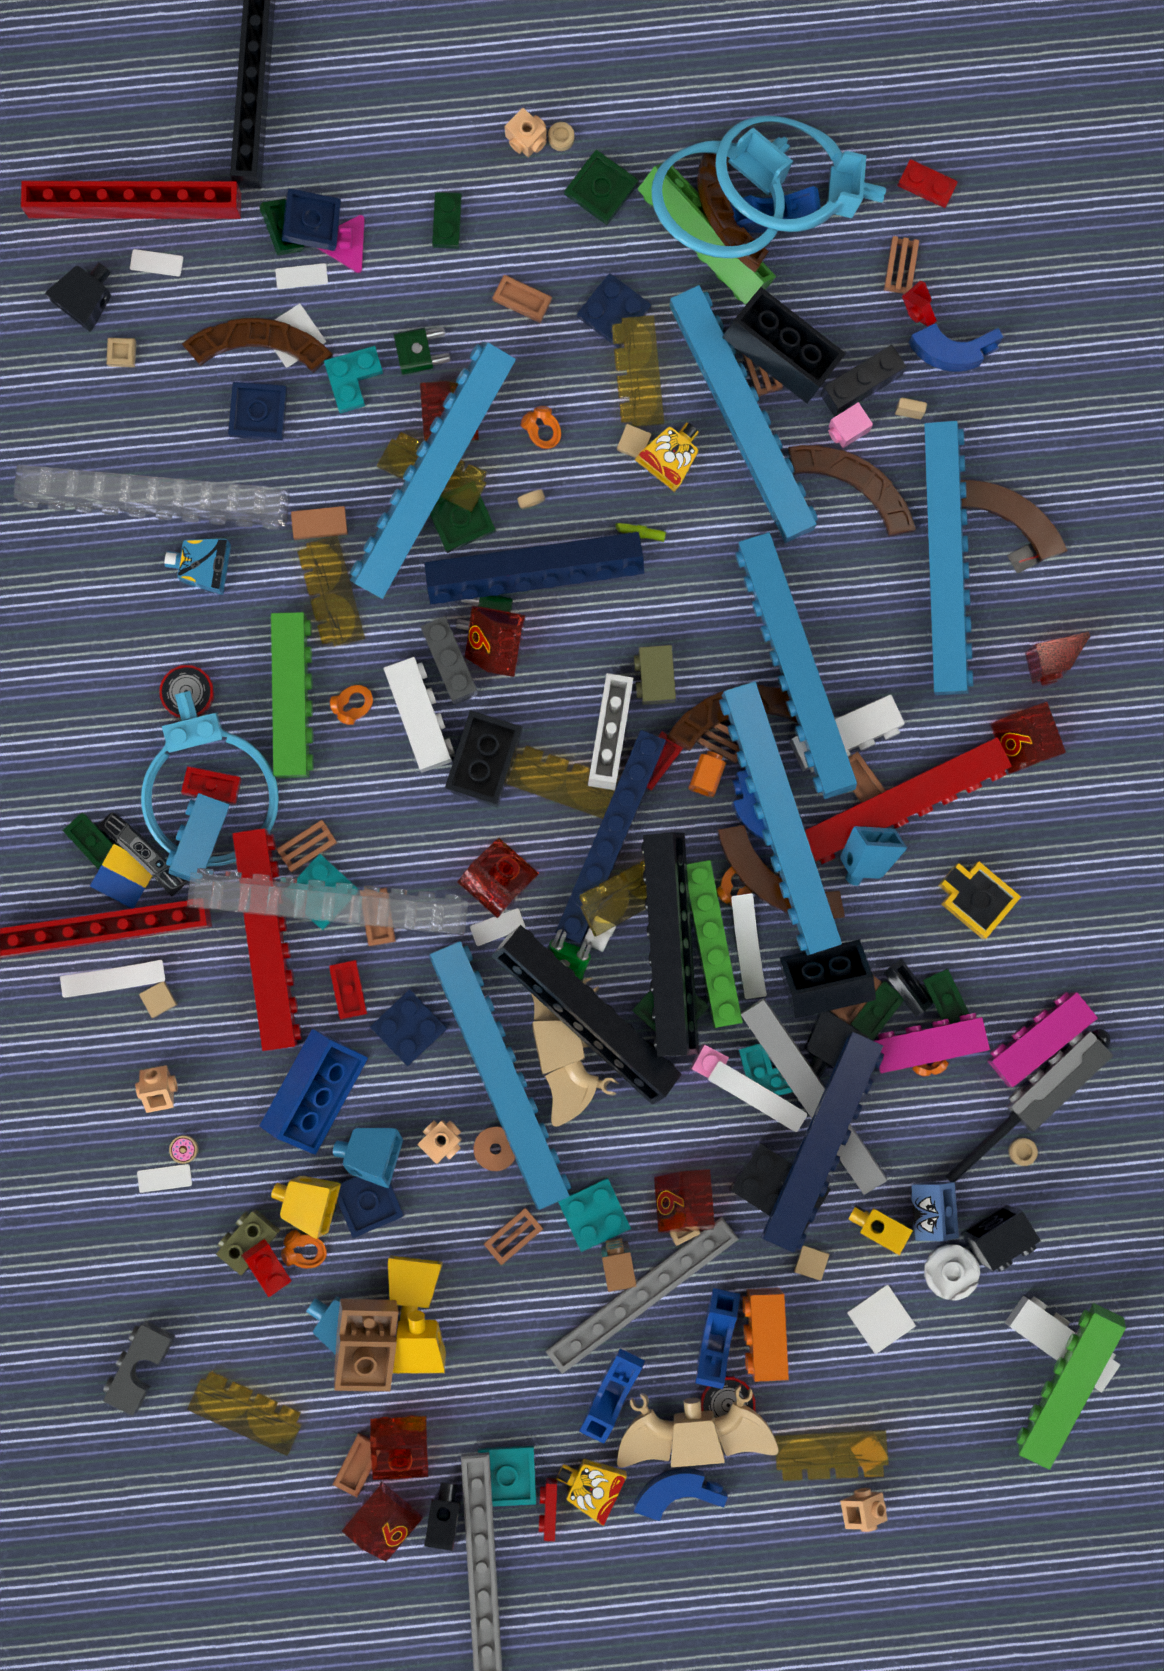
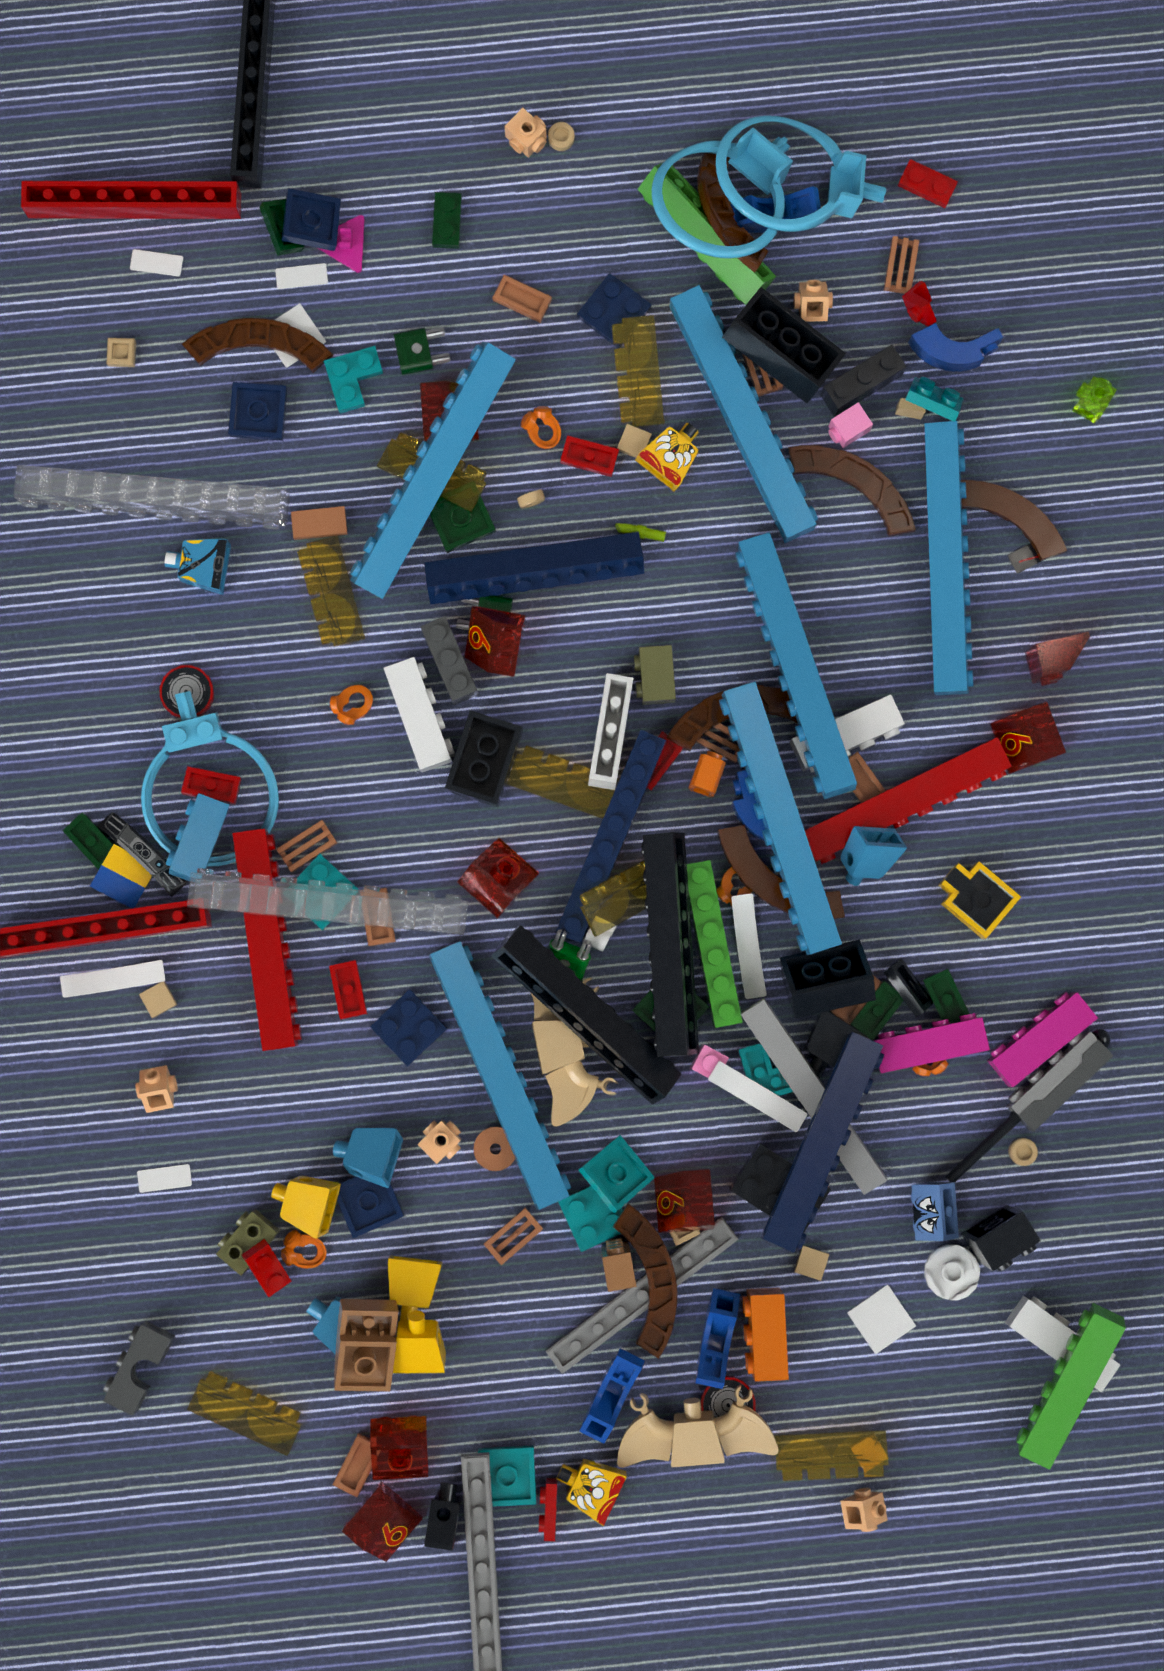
black torso [45,262,111,332] -> none
tile [169,1135,198,1164] -> none
blue slope [259,1029,368,1155] -> none
bright green brick [271,612,314,778] -> none
white sticker [470,908,525,946] -> none
dark green plate [564,150,639,225] -> none
blue arch [633,1468,728,1521] -> none
yellow torso [848,1205,913,1255] -> none
none -> red plate [560,435,619,477]
none -> teal plate [579,1135,655,1213]
none -> reddish brown tile [613,1203,677,1359]
none -> light nougat brick [794,279,833,322]
none -> teal plate [905,377,964,422]
none -> clear neon green brick [1072,376,1117,424]

